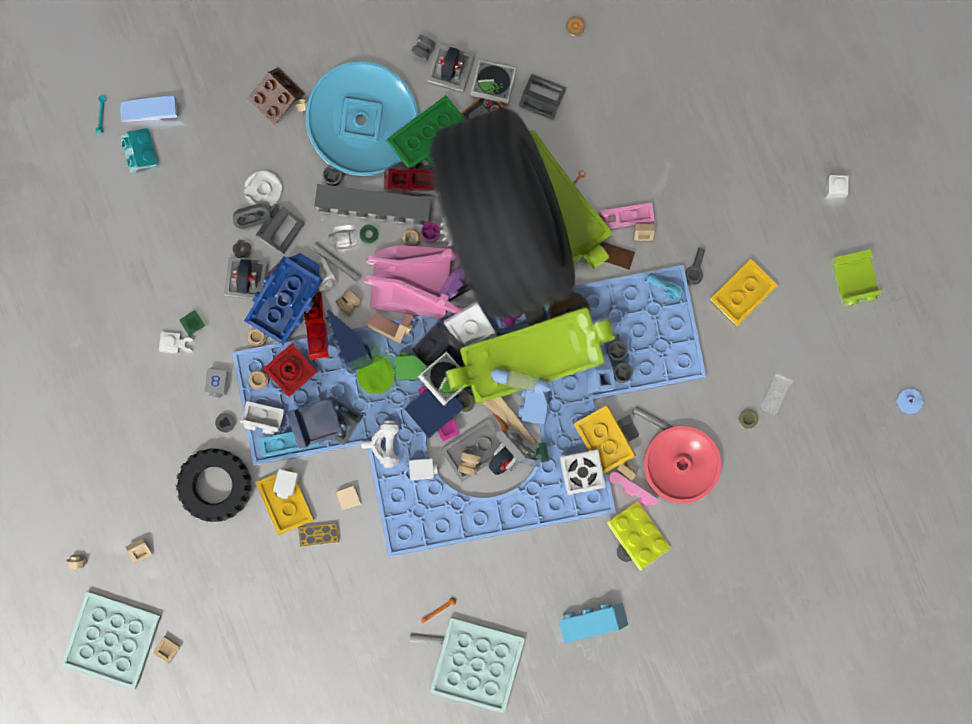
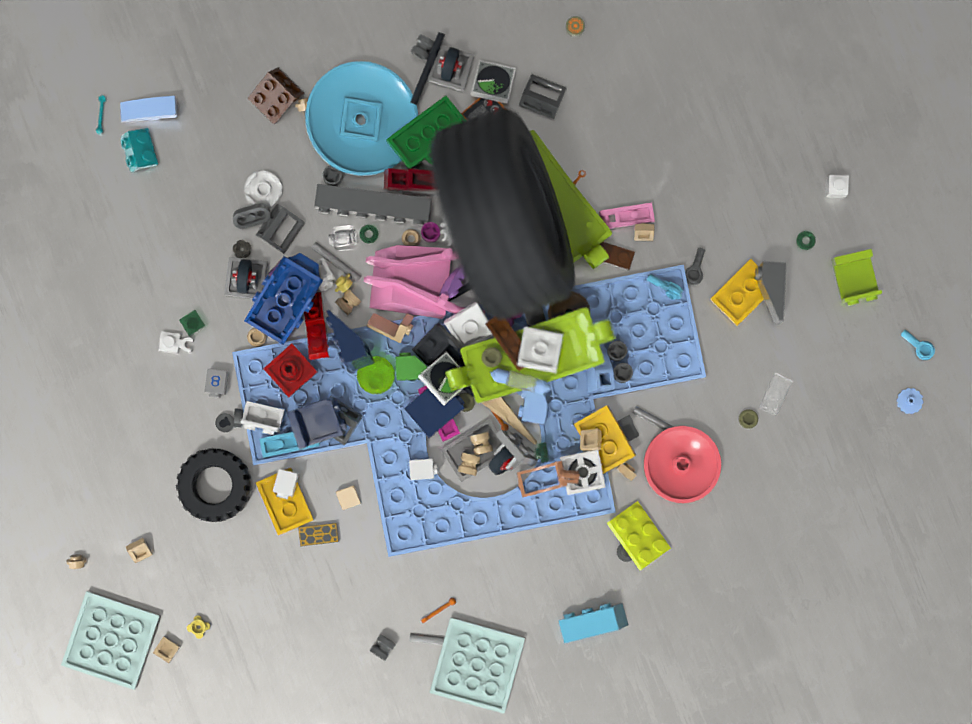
tan plate [249,370,268,389] -> none
white piece [361,421,399,468] -> none
bright pink plate [609,472,659,507] -> none
none -> light yellow plate [187,616,210,639]
none -> dark grey tile [234,408,243,428]
none -> light yellow plate [335,273,353,293]
none -> dark grey wheel [370,634,396,661]
none -> black bar [410,32,445,105]
none -> tan wheel [470,432,493,456]
none -> olive tile [482,348,501,367]
none -> reddish brown plate [485,317,525,372]
none -> white tile [517,327,563,373]
none -> nougat sword [517,461,579,498]
none -> tan plate [580,429,601,451]
none -> dark grey slope [755,261,786,324]
none -> clear green plate [796,231,816,250]
none -> medium azure plate [901,329,935,360]

